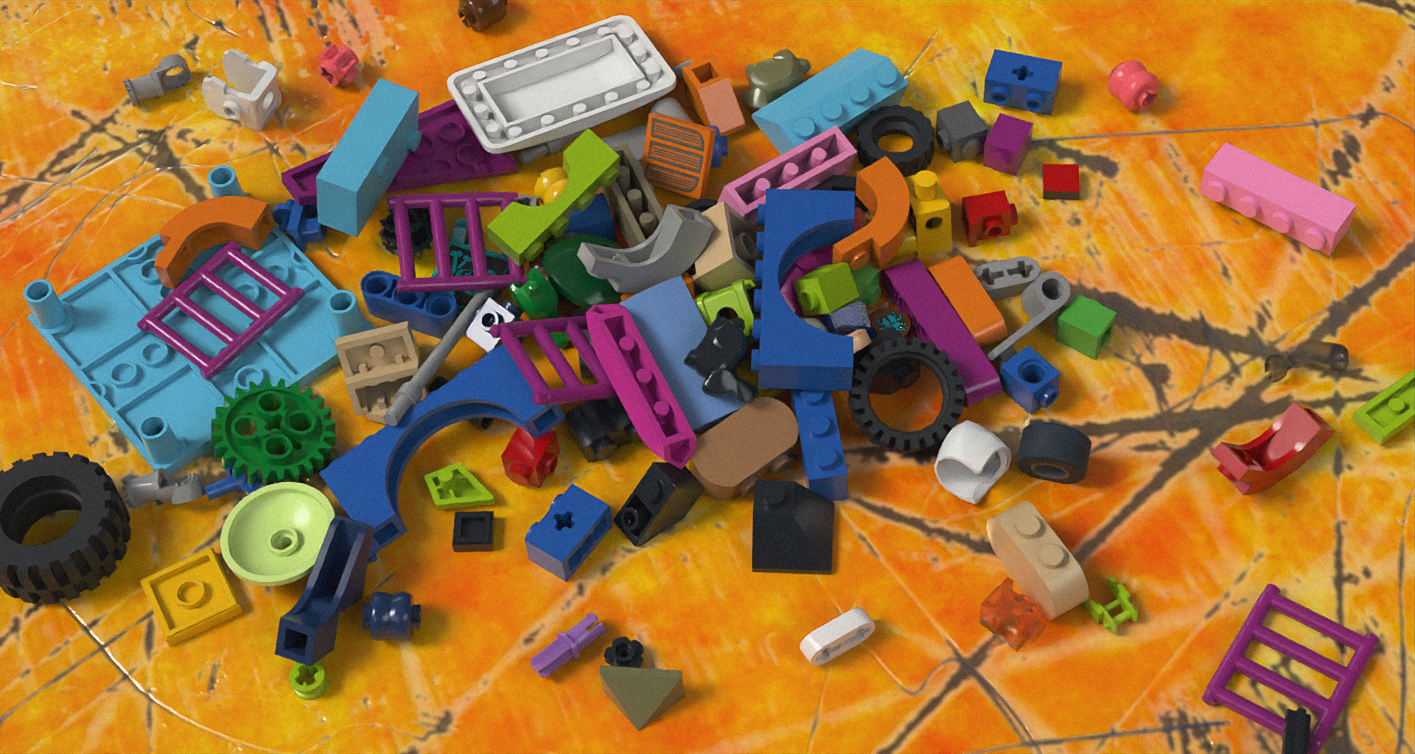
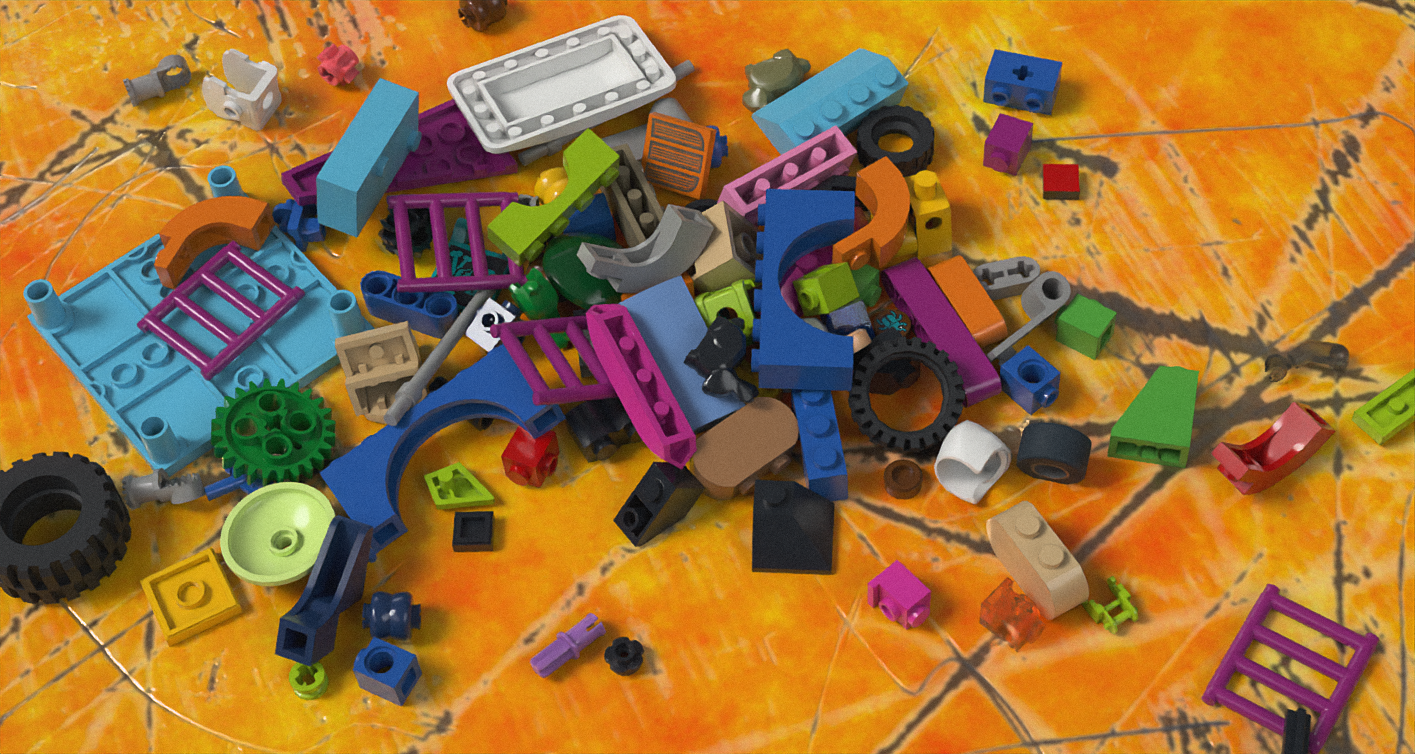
blue brick [524,484,613,582] -> none
olive slope [599,665,685,731] -> none
orange slope [682,55,746,136] -> none
white beam [799,607,876,666] -> none
dark grey brick [936,100,987,163] -> none
red brick [961,190,1018,247] -> none
coral piece [1108,60,1160,111] -> none
bright pink brick [1200,142,1357,256] -> none
none -> blue brick [353,637,422,707]
none -> dark pink brick [868,560,931,630]
none -> reddish brown tile [884,459,923,499]
none -> bright green slope [1107,366,1199,468]

